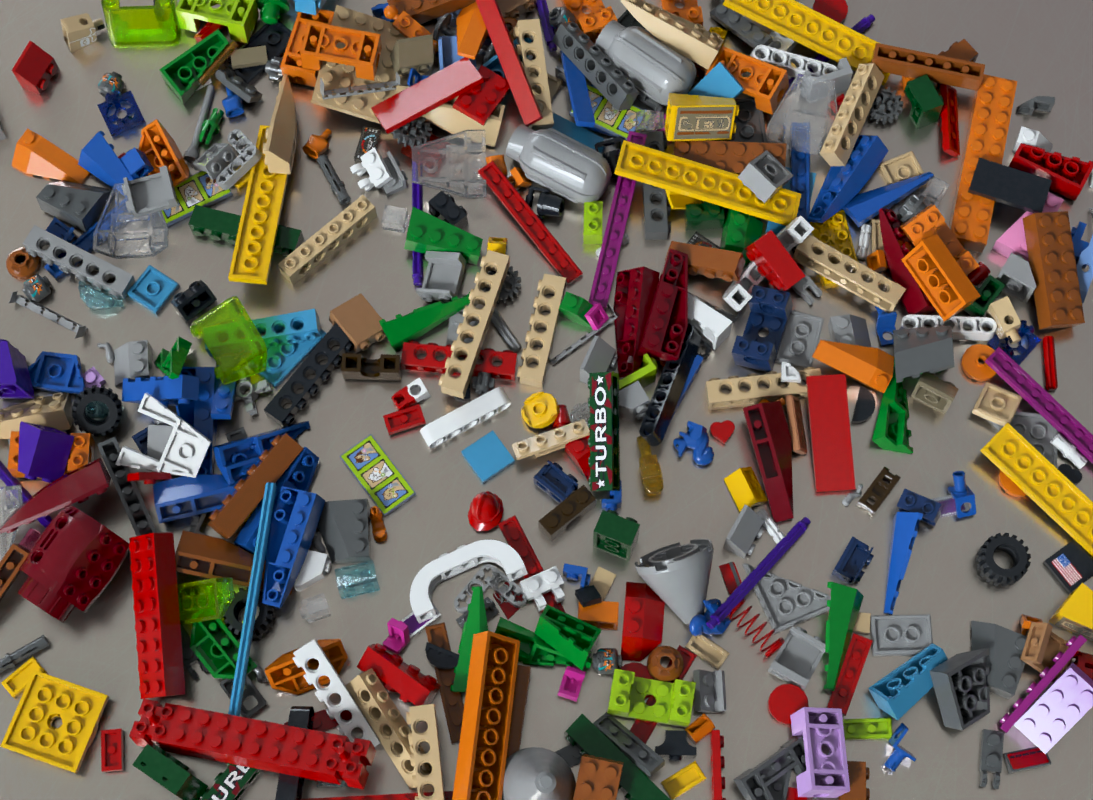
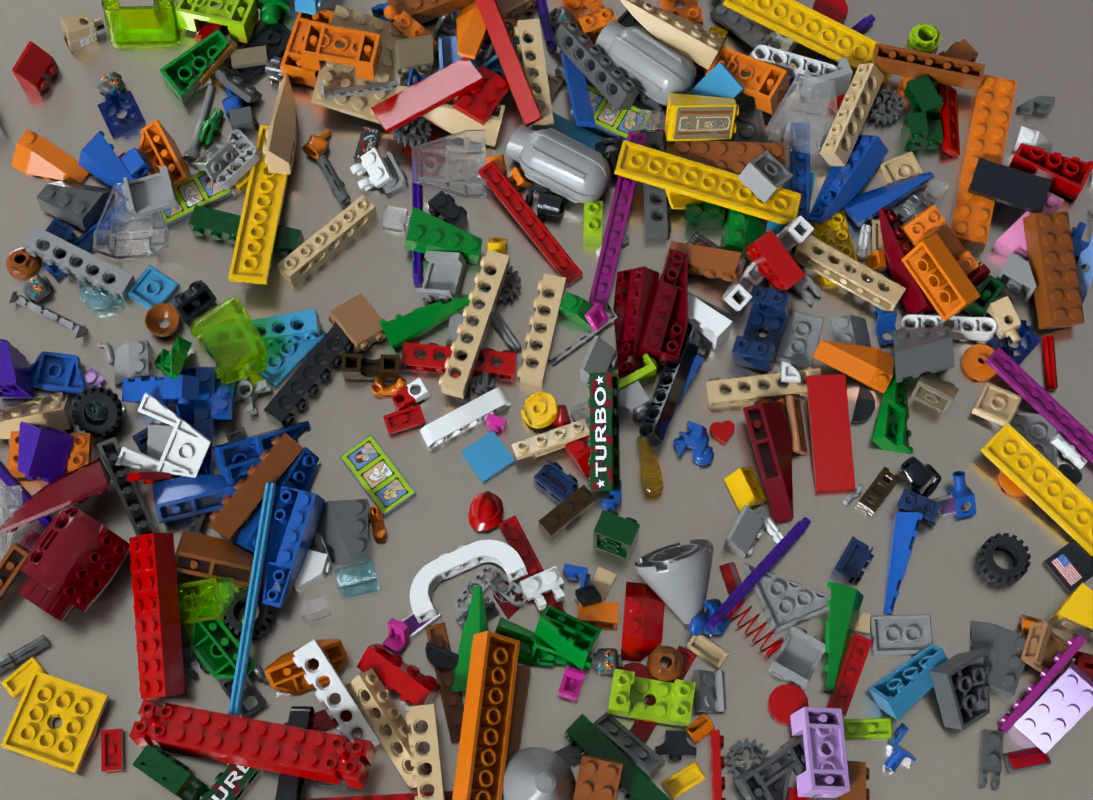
none -> dark orange piece [145,303,180,337]
none -> dark grey brick [229,106,258,133]
none -> orange piece [371,378,407,395]
none -> dark pink plate [486,413,507,432]
none -> dark grey gear [726,738,769,779]
none -> black piece [900,456,942,498]
none -> dark green brick [901,112,943,151]
none -> lime piece [906,23,941,54]

